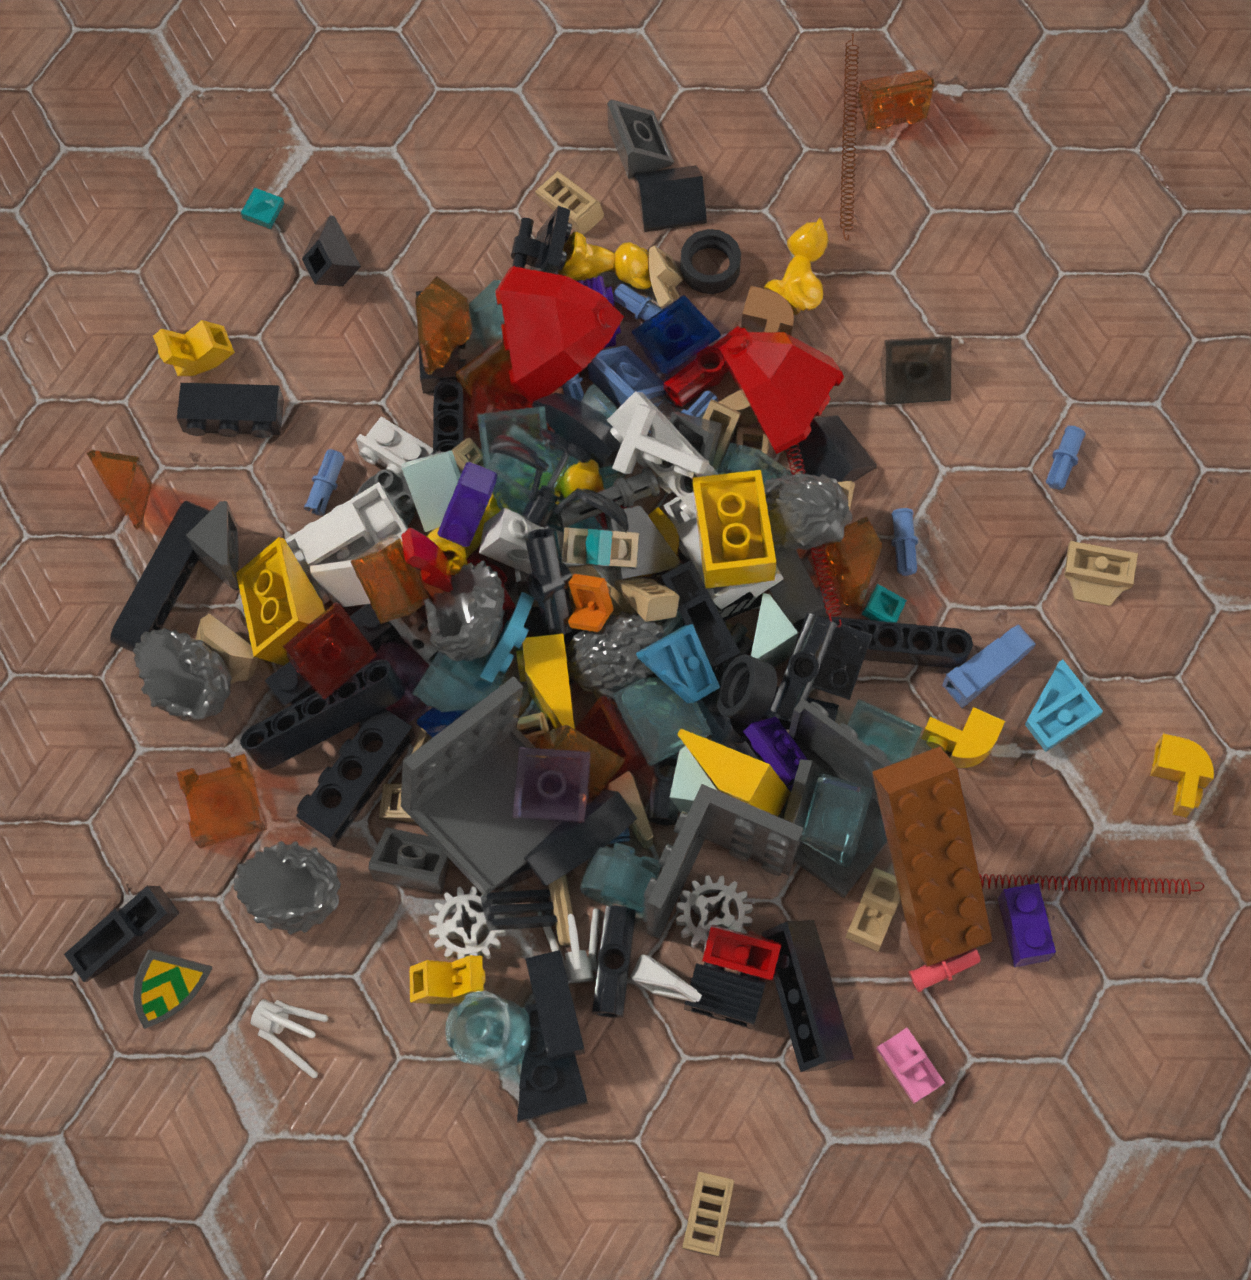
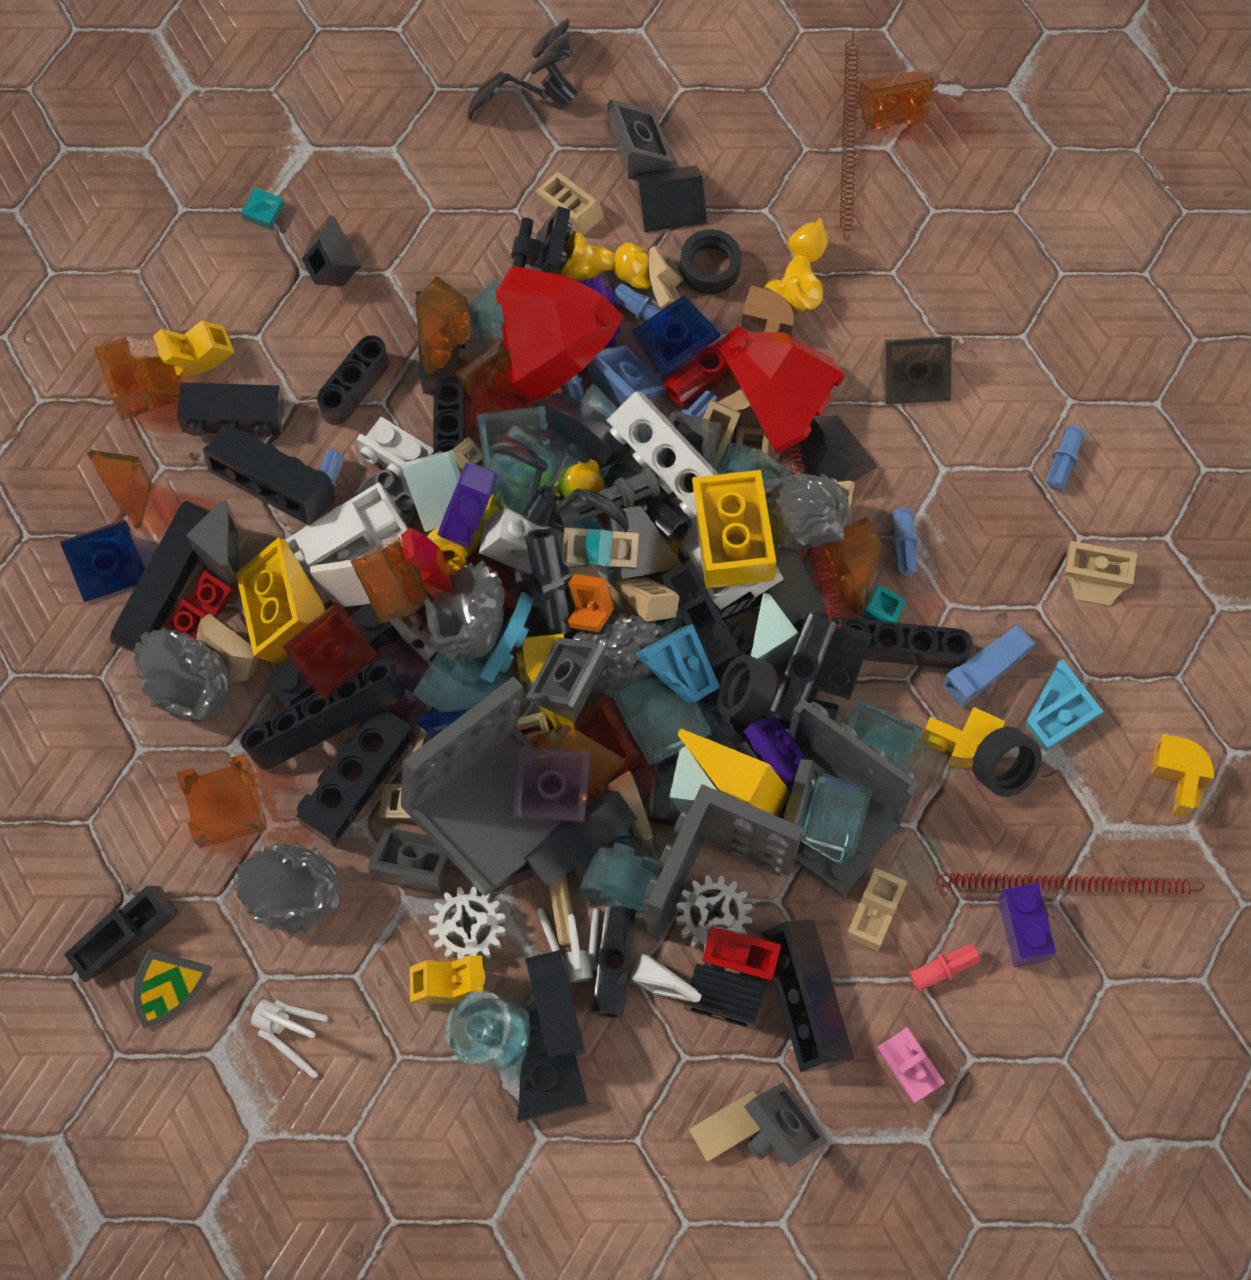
black tile [481,889,557,931] -> none
white bracket [612,404,709,478] -> none
tan slope [682,1172,734,1257] -> none
dark orange brick [872,746,993,967] -> none
none -> clear blue slope [60,519,145,602]
none -> clear orange slope [94,337,180,421]
none -> red slope [164,571,236,639]
none -> black brick [202,425,335,526]
none -> black beam [317,335,389,425]
none -> black plant [468,18,578,121]
none -> dark grey slope [526,638,607,722]
none -> black piece [604,462,692,543]
none -> tan slope [689,1090,761,1162]
none -> dark grey tile [744,1082,828,1168]
none -> black tyre [972,726,1042,797]

